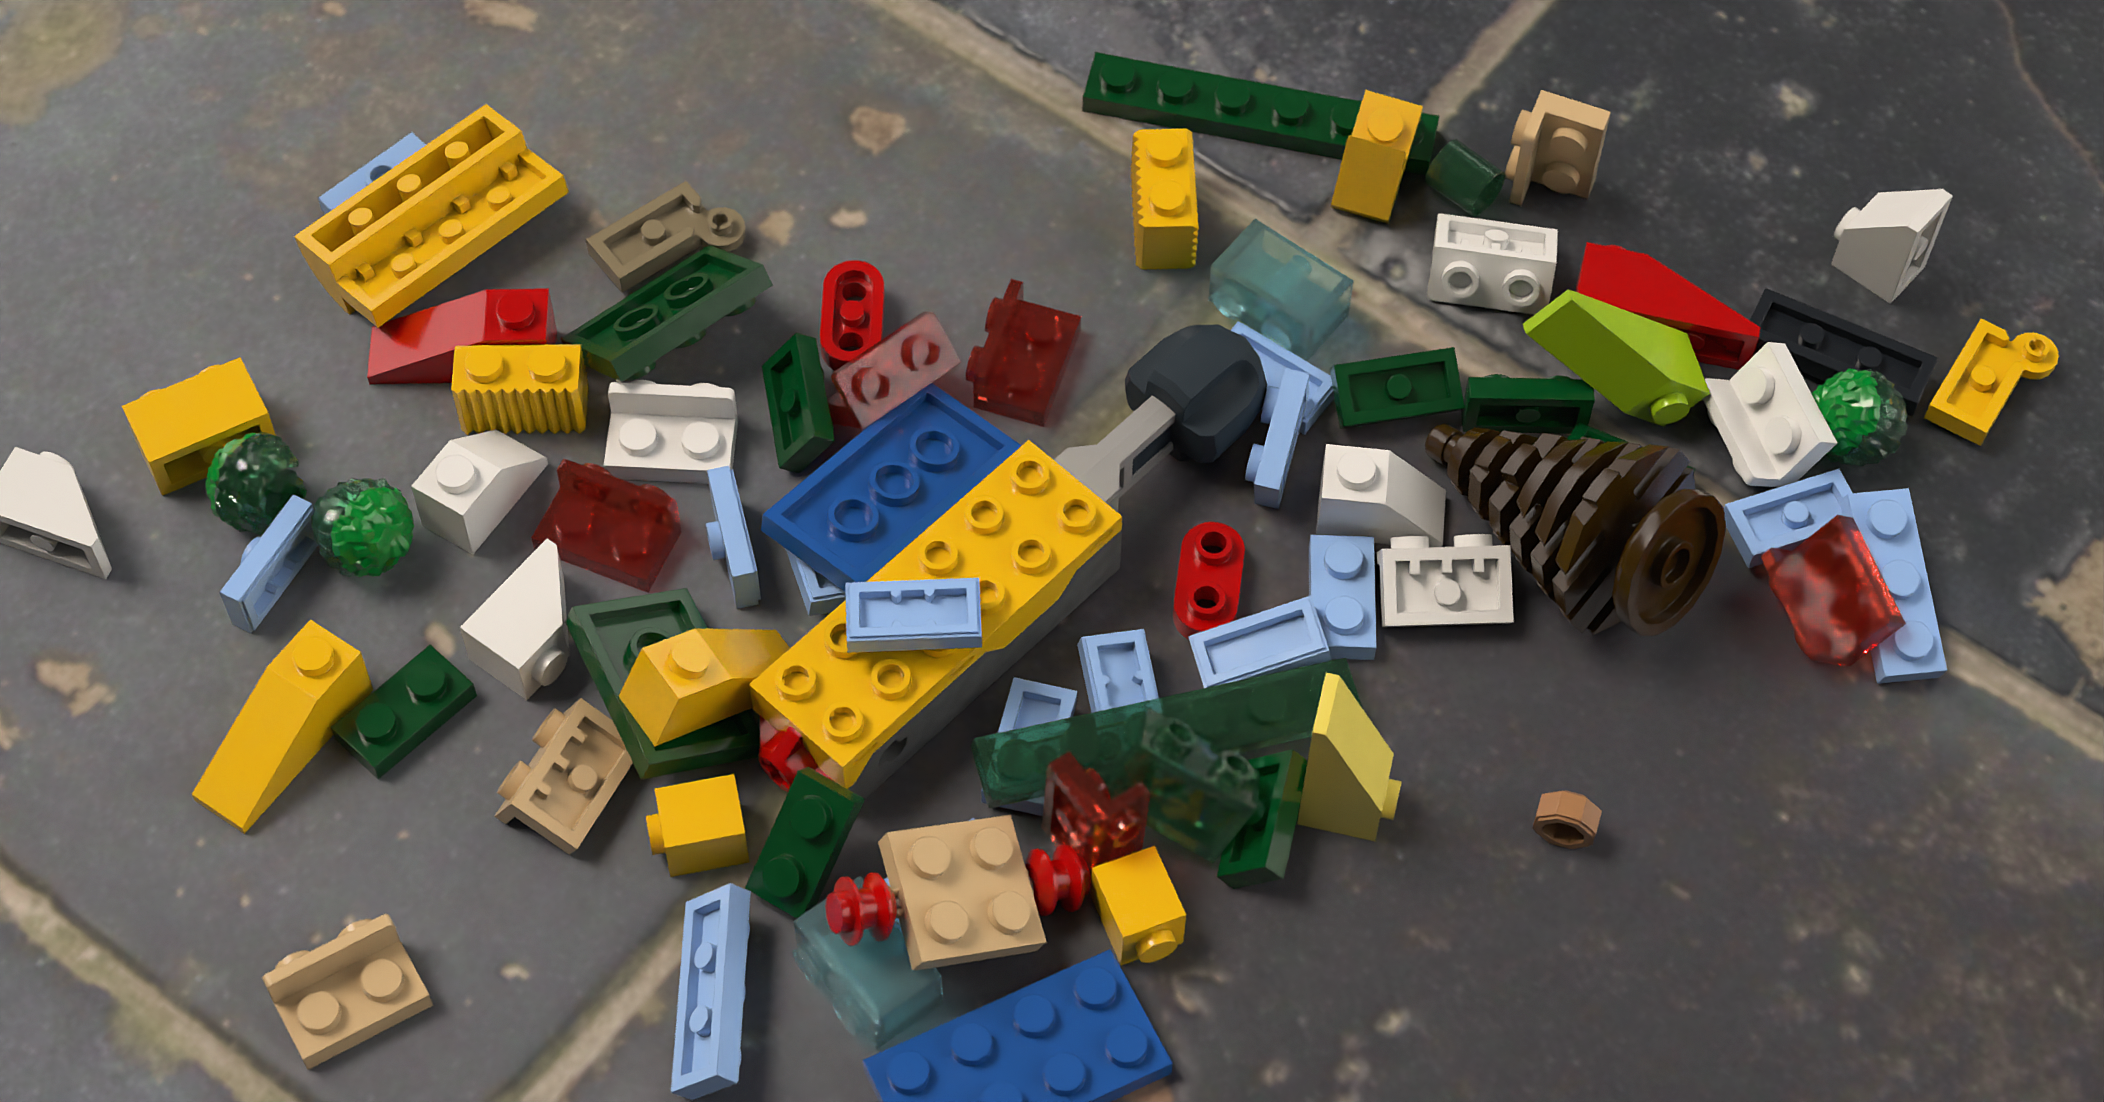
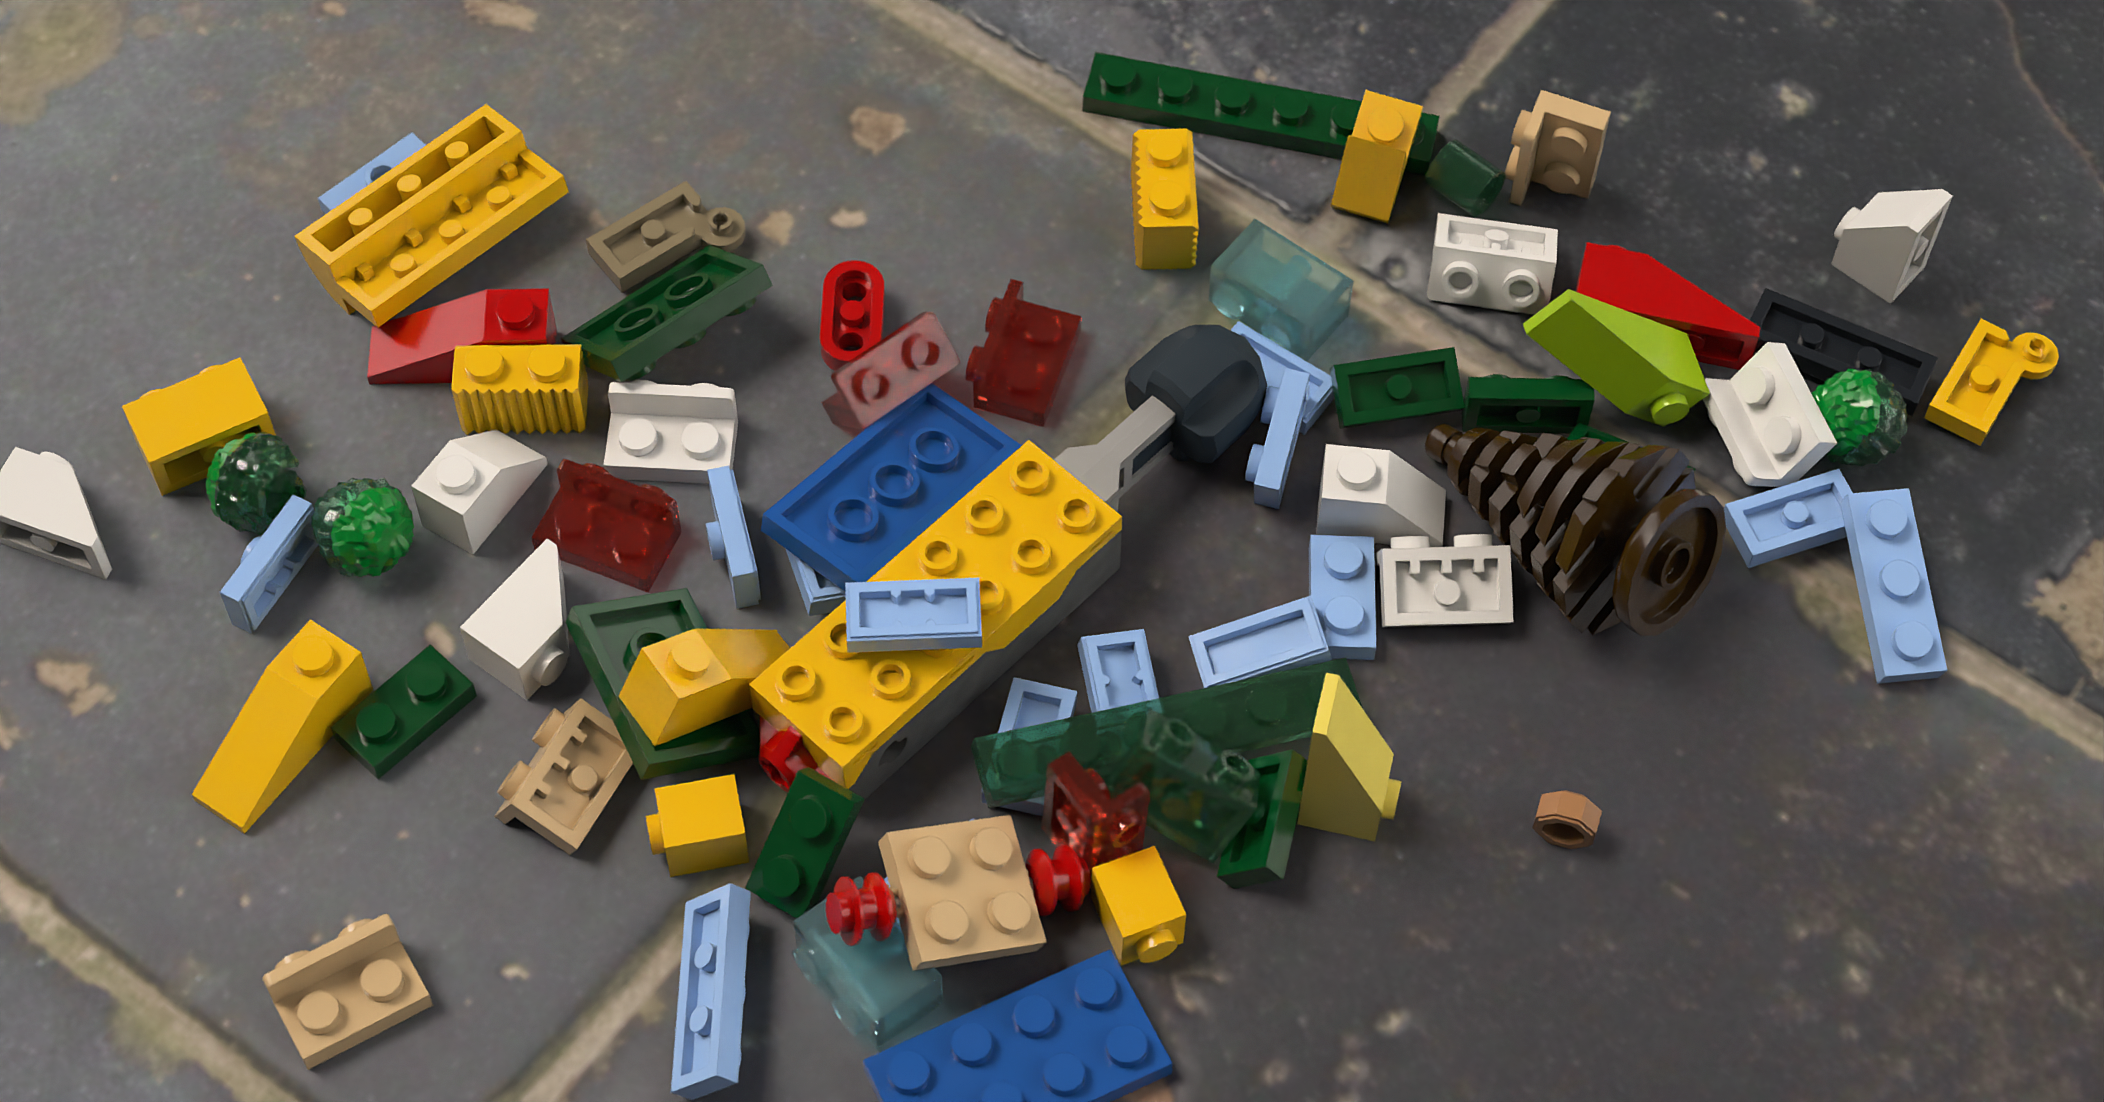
dark green plate [762,333,835,473] -> none
red plate [1173,522,1245,640] -> none
clear red bracket [1761,515,1906,666] -> none

